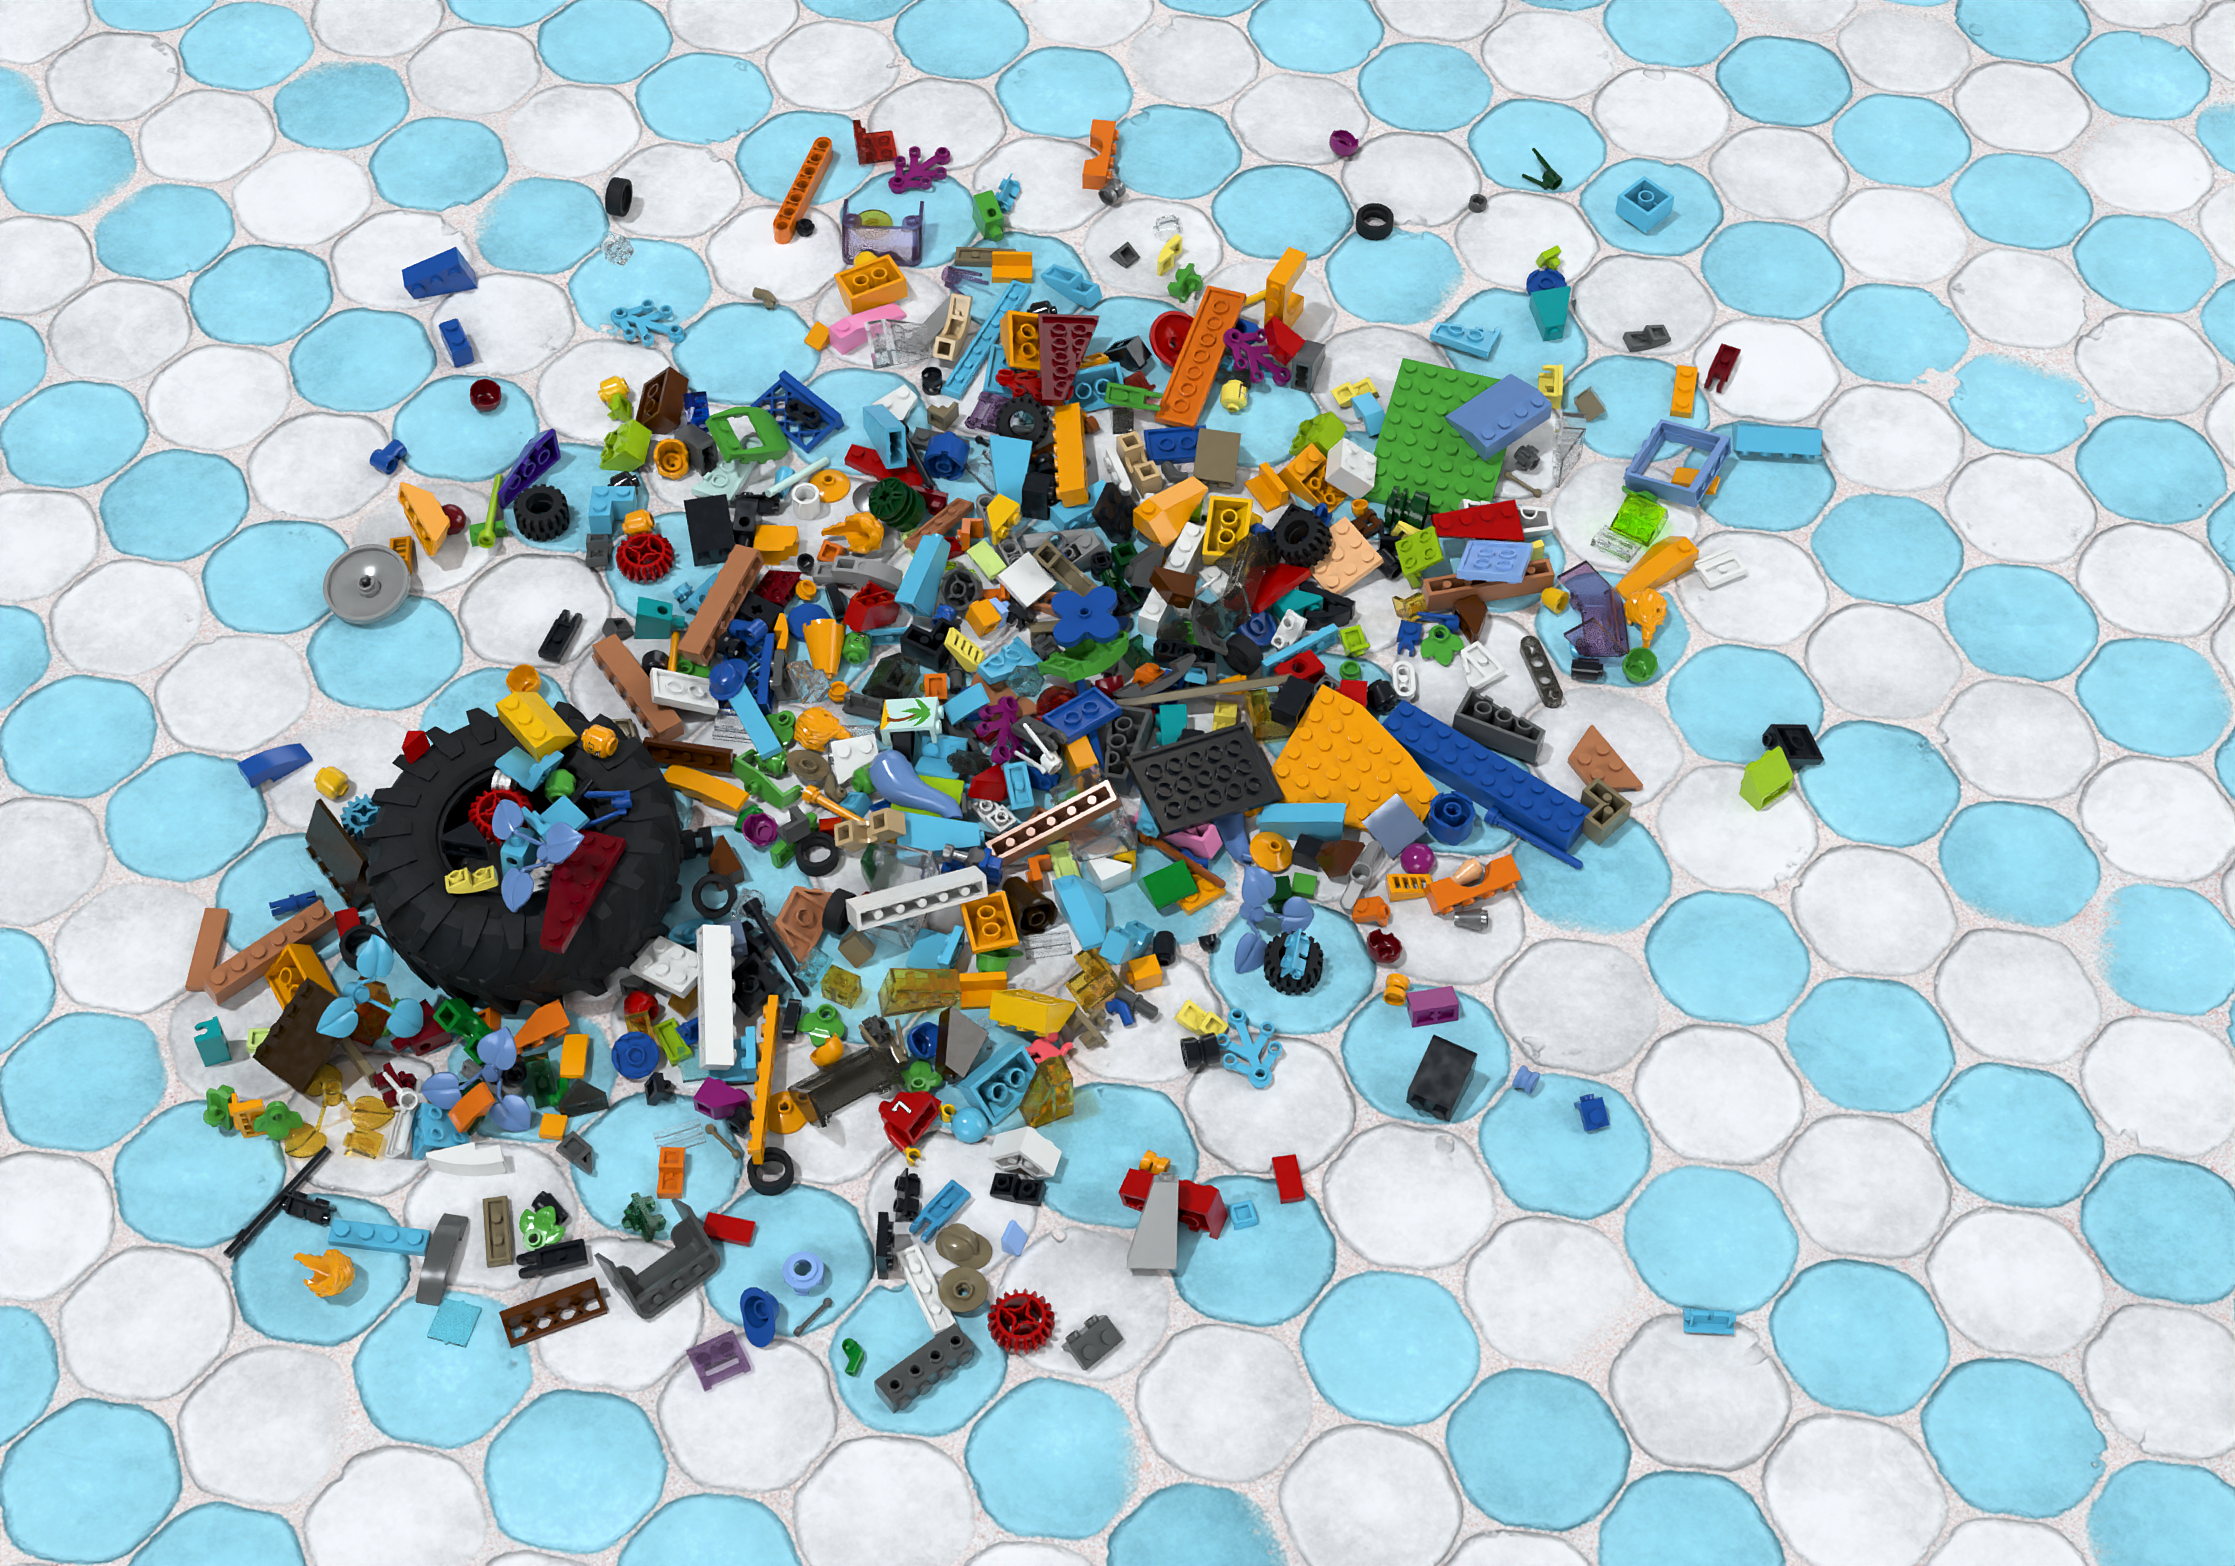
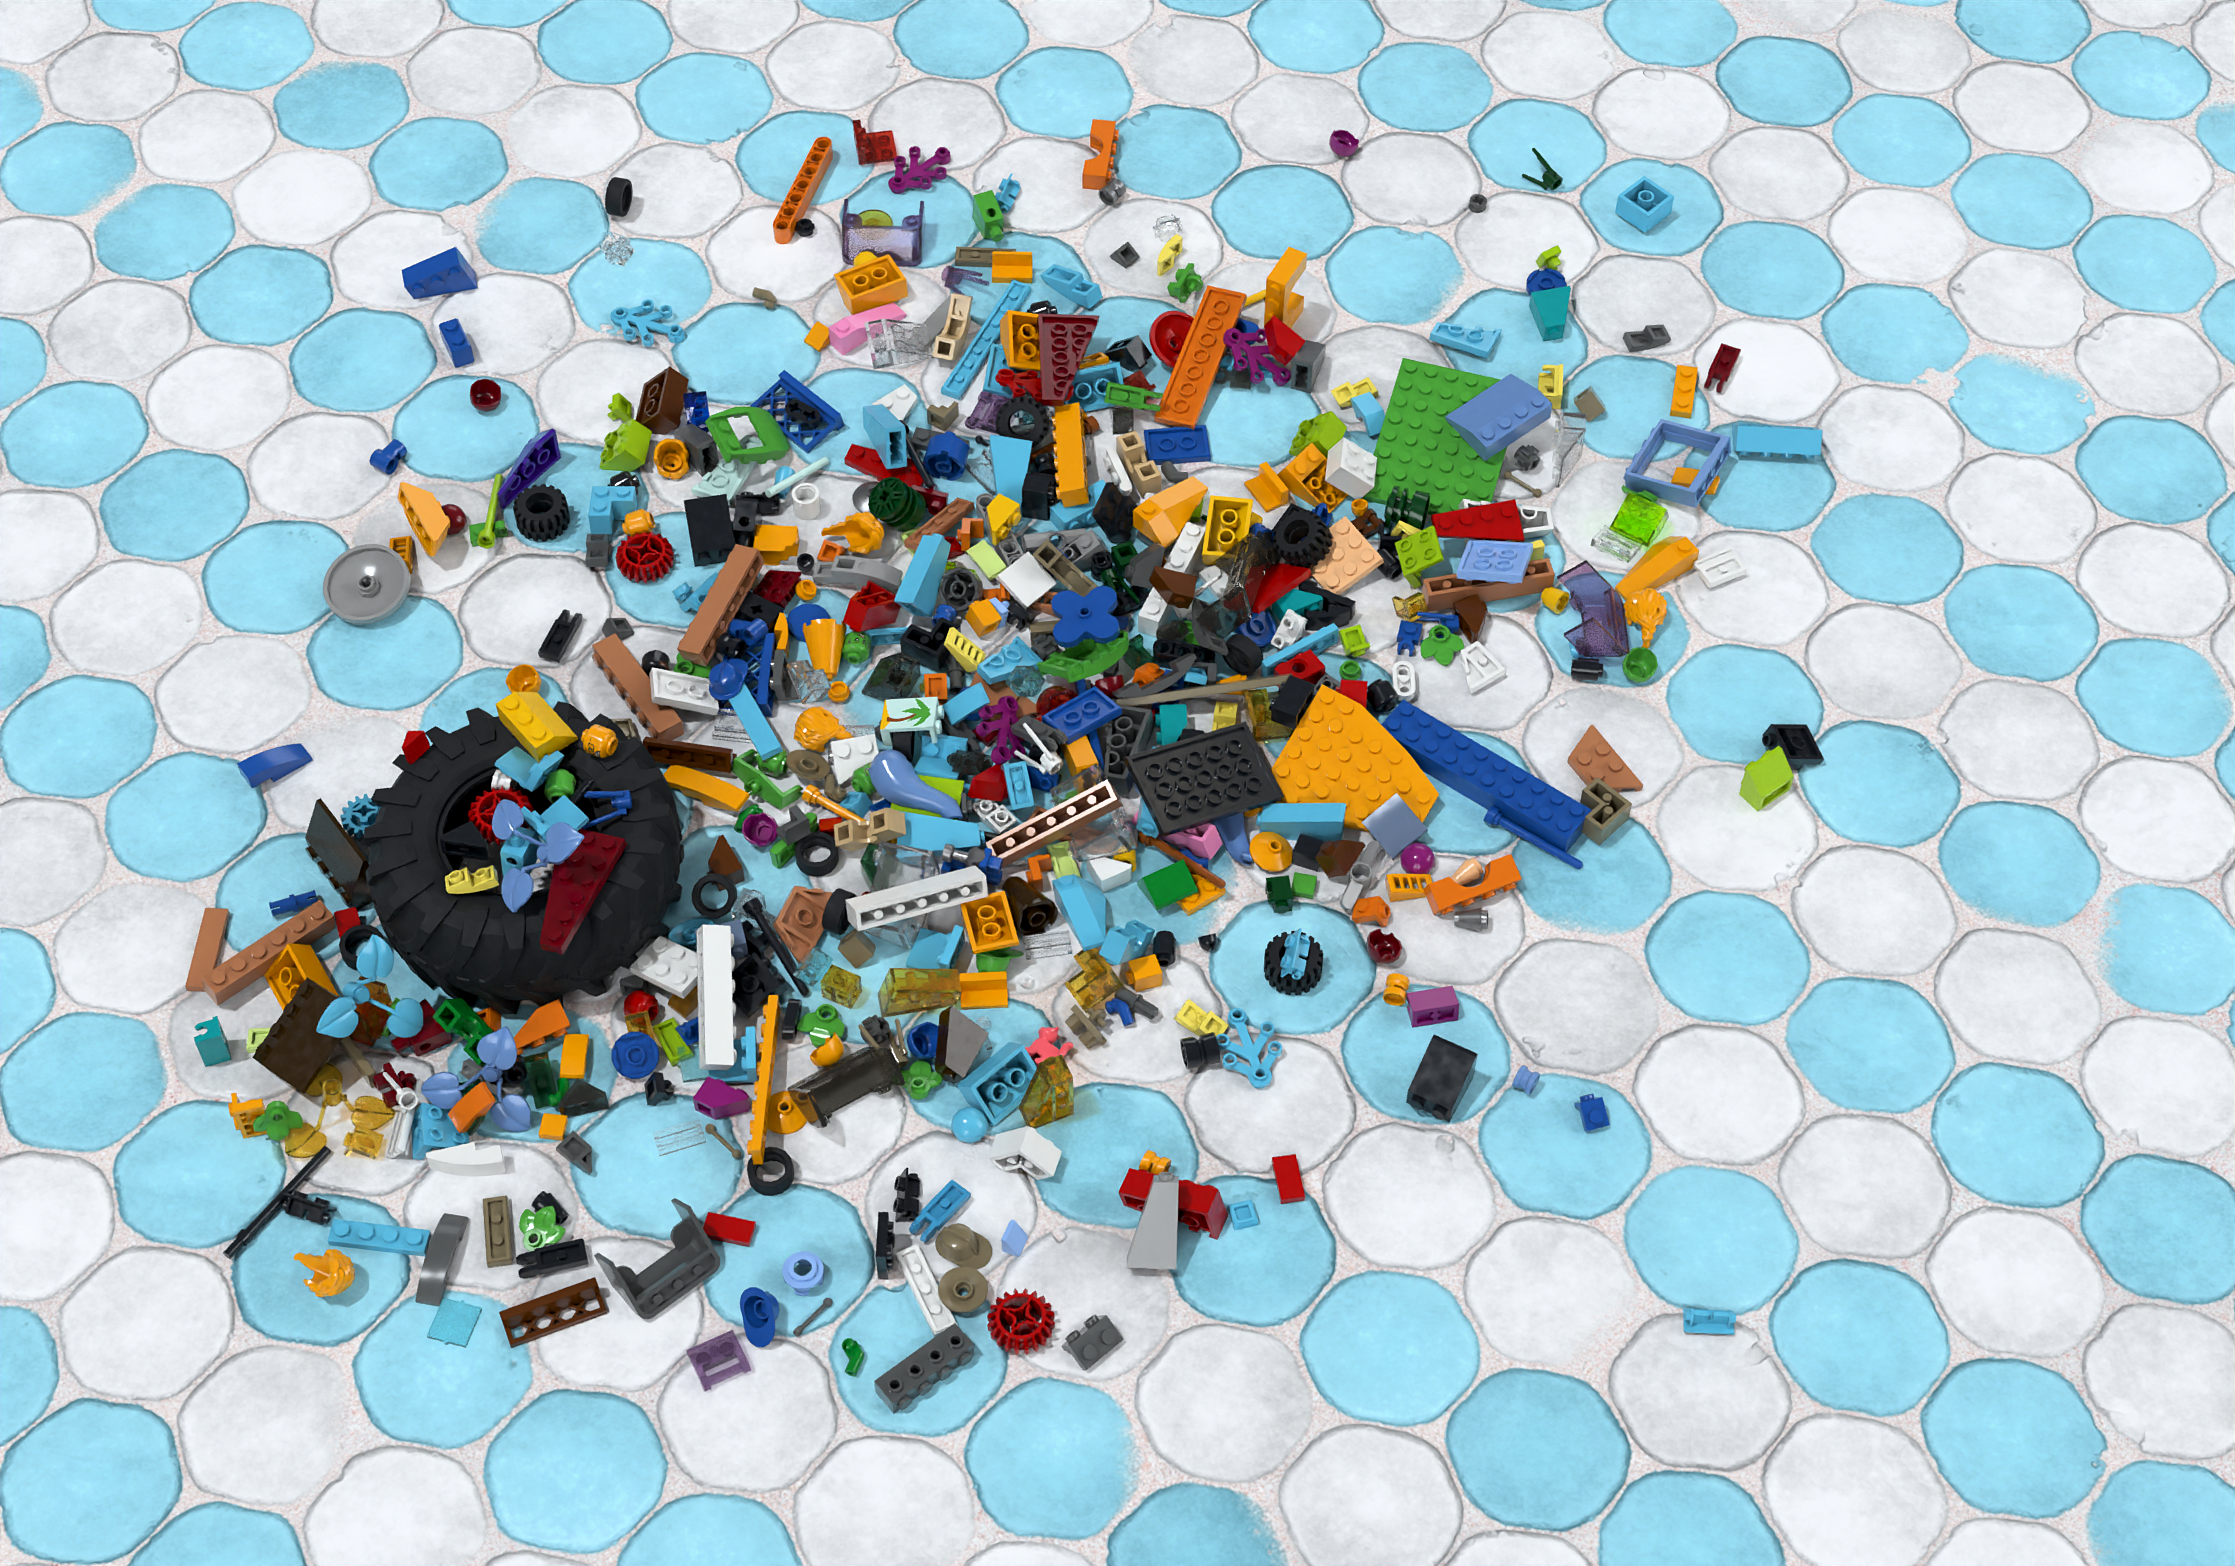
bright green hips [203,1084,235,1131] -> none
yellow head [314,766,350,799] -> none
yellow head [598,375,630,404] -> none
clear green hips [621,1192,666,1242] -> none
teal torso [634,597,685,639] -> none
orange slope [657,1147,685,1199] -> none
light orange bar [667,631,681,672] -> none
black wheel [680,826,714,860] -> none
black wheel [725,1106,754,1137] -> none
bright green plate [765,710,796,749] -> none
light orange dish [808,469,850,503] -> none
black beam [825,583,846,620] -> none
dark grey hinge [842,690,885,721] -> none
red torso [879,1090,955,1166] -> none
black wheel [922,367,943,396] -> none
yellow slope [989,988,1077,1037] -> none
black slope [990,1173,1046,1206] -> none
dark tan slope [1193,428,1241,489] -> none
light yellow head [1220,380,1248,412] -> none
medium blue plant [1234,866,1314,973] -> none
black tyre [1356,203,1394,241] -> none
blue brick [1428,791,1475,846] -> none
dark grey wedge [1452,686,1546,763] -> none
clear smoke beam [1519,636,1563,709] -> none

